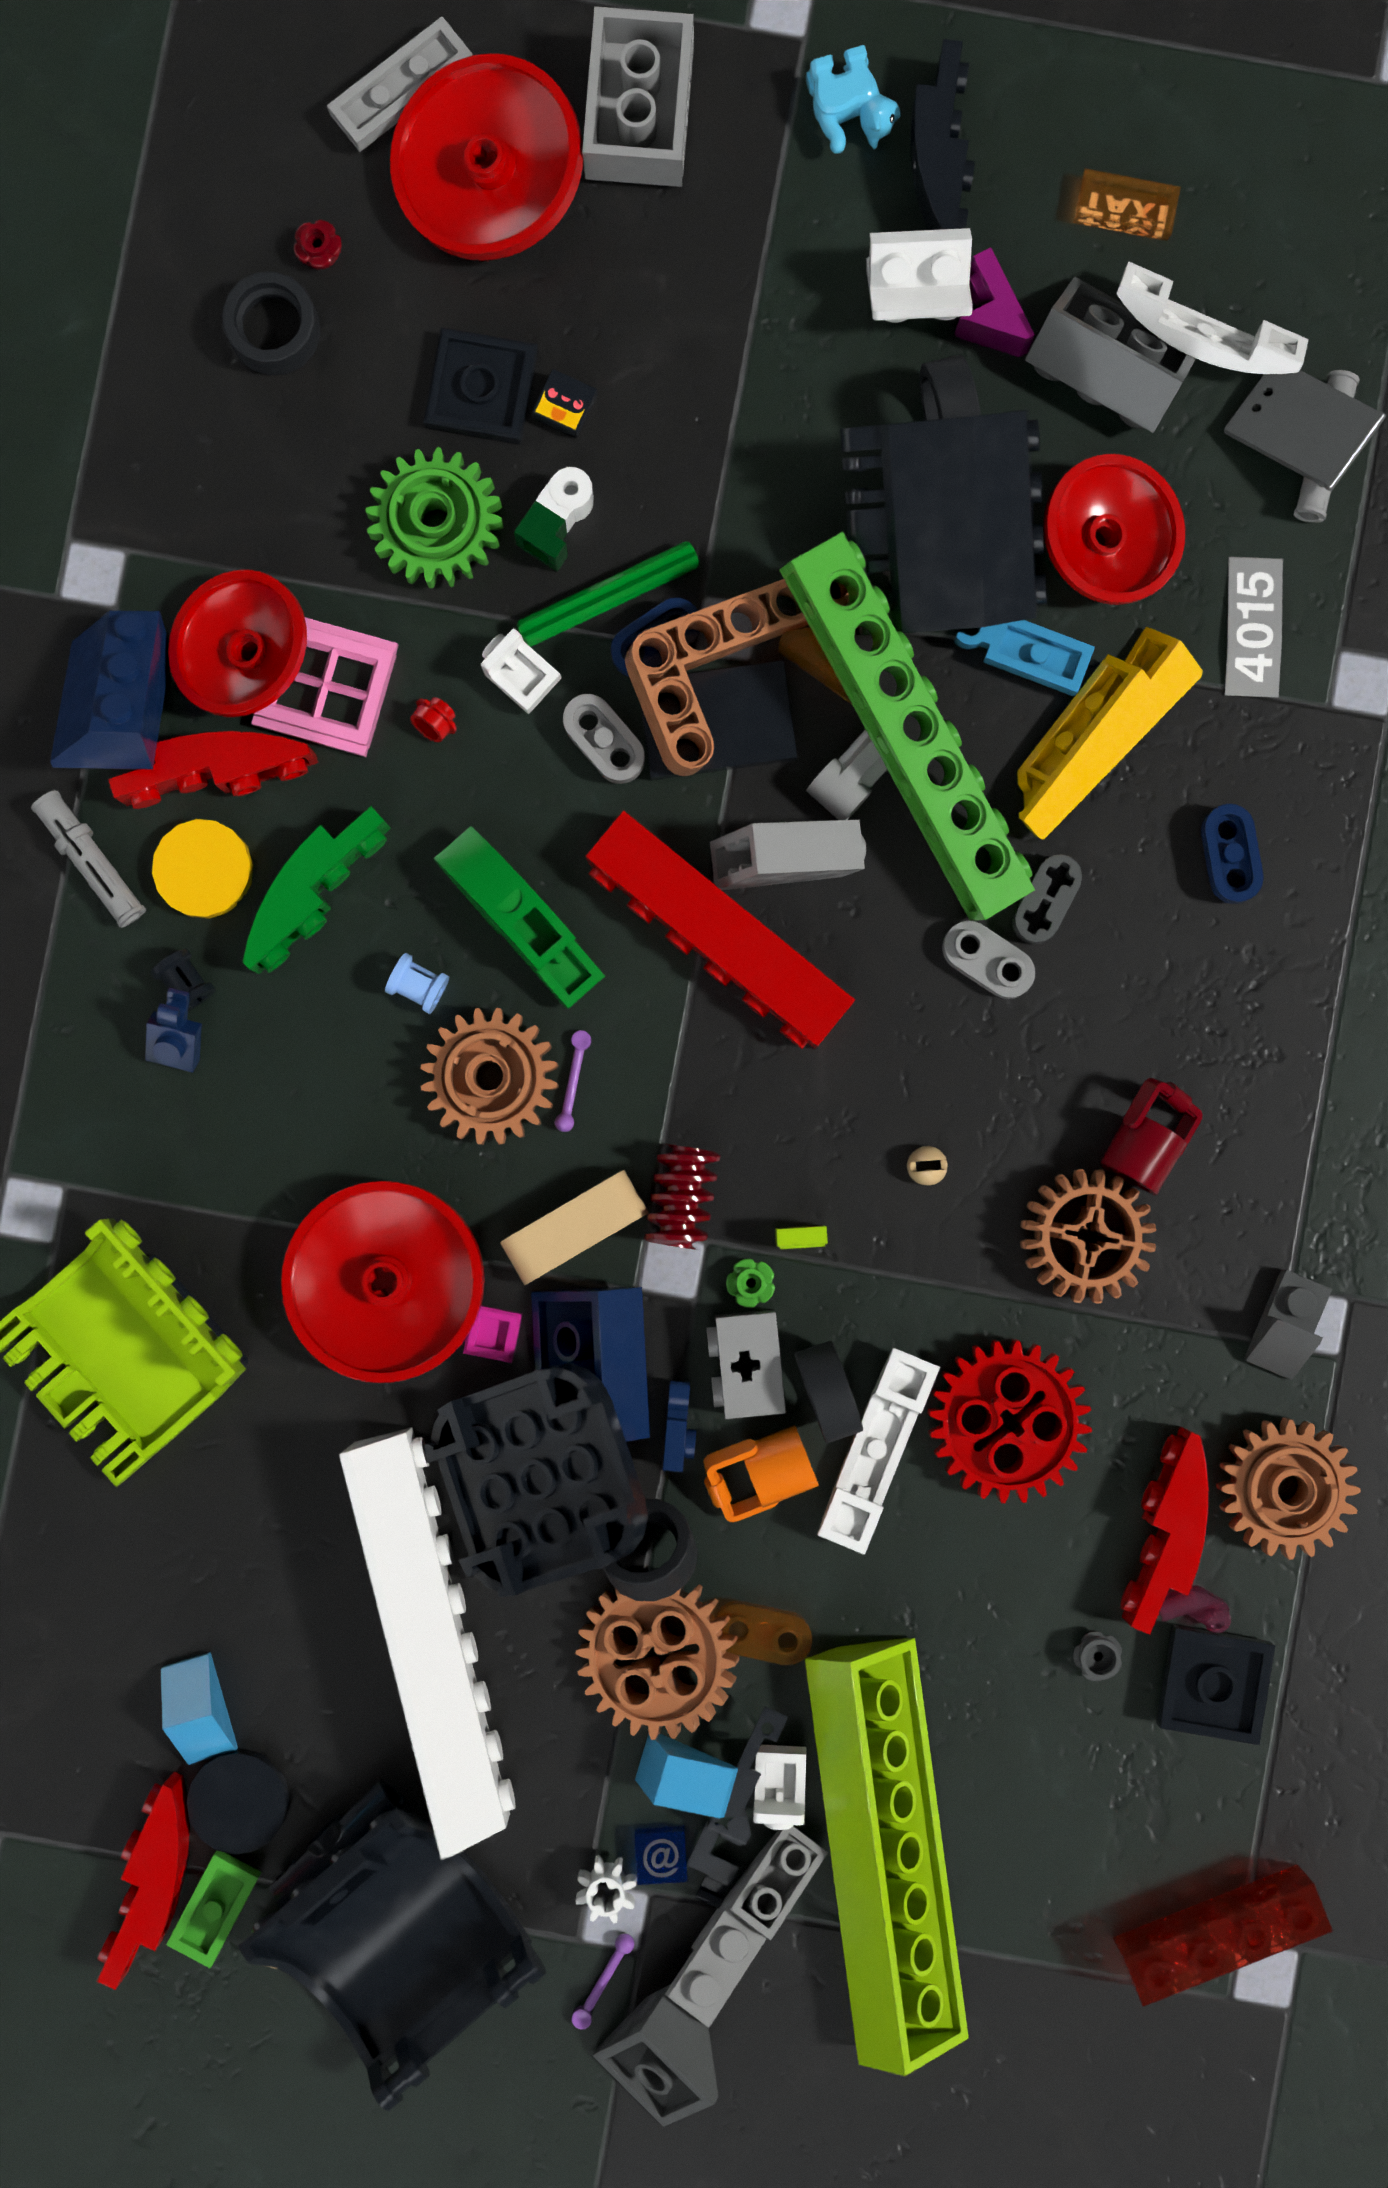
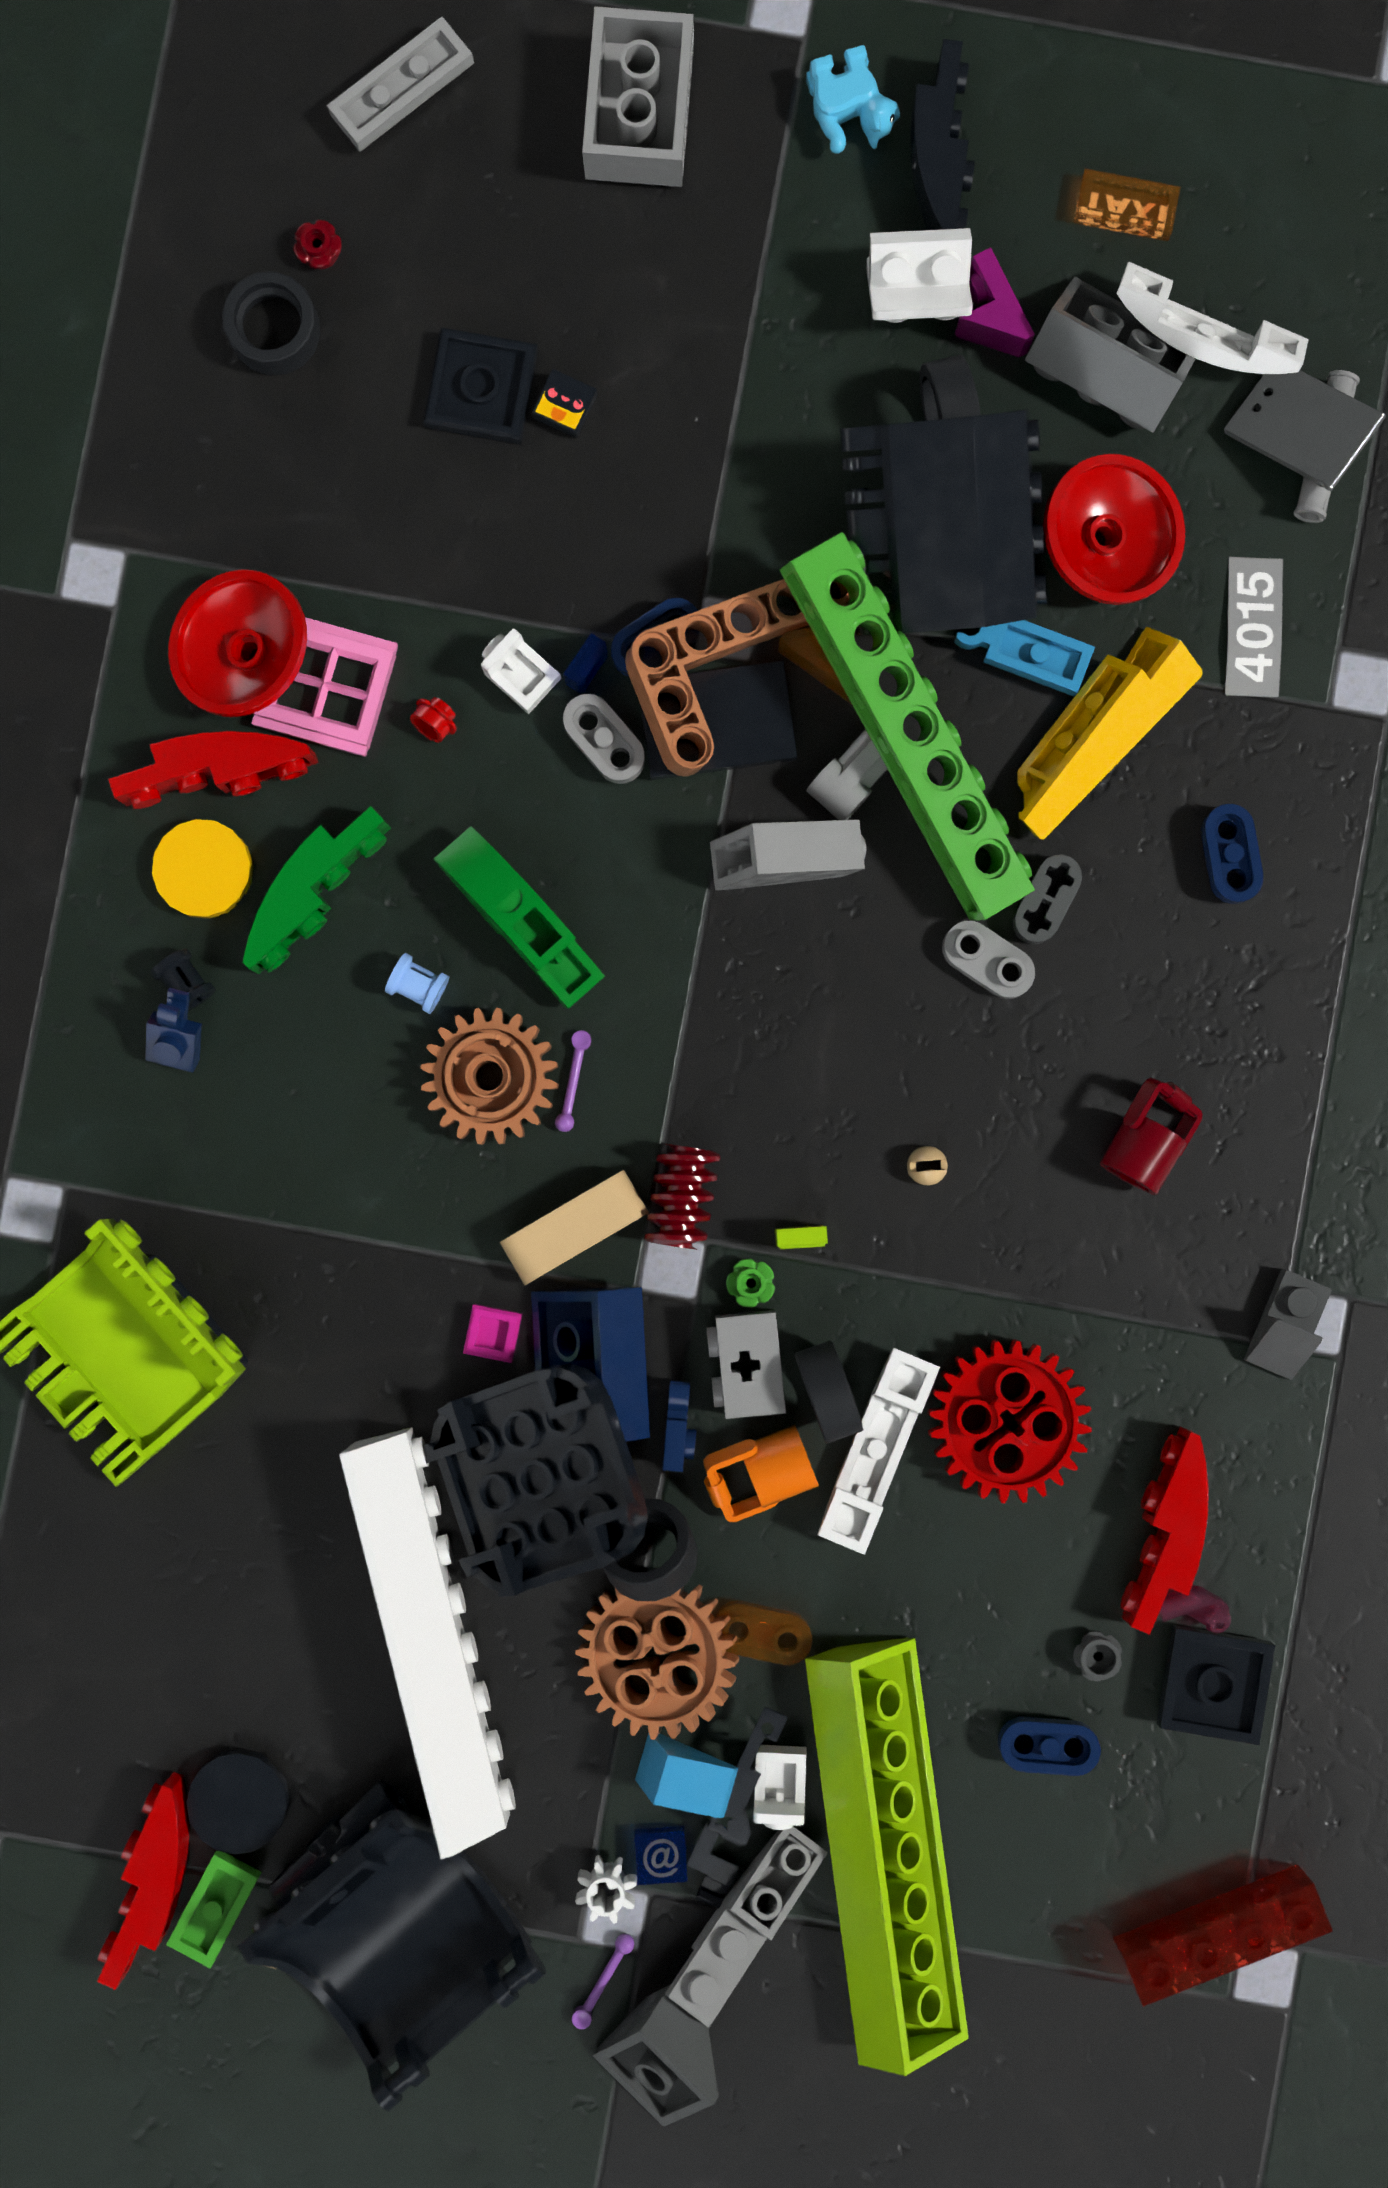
light grey pin [31,790,146,927] -> none
dark blue slope [50,611,169,769] -> none
dark azure slope [161,1652,238,1765] -> none
red dish [281,1181,485,1383] -> none
bright green gear [365,447,504,588] -> none
red dish [390,53,583,261] -> none
leg [514,467,593,572] -> none
green axle [517,541,699,647] -> none
red brick [586,810,855,1049] -> none
nougat gear [1020,1169,1156,1304] -> none
nougat gear [1216,1417,1361,1560] -> none
none -> clear blue tile [563,633,608,694]
none -> dark blue plate [998,1717,1101,1776]

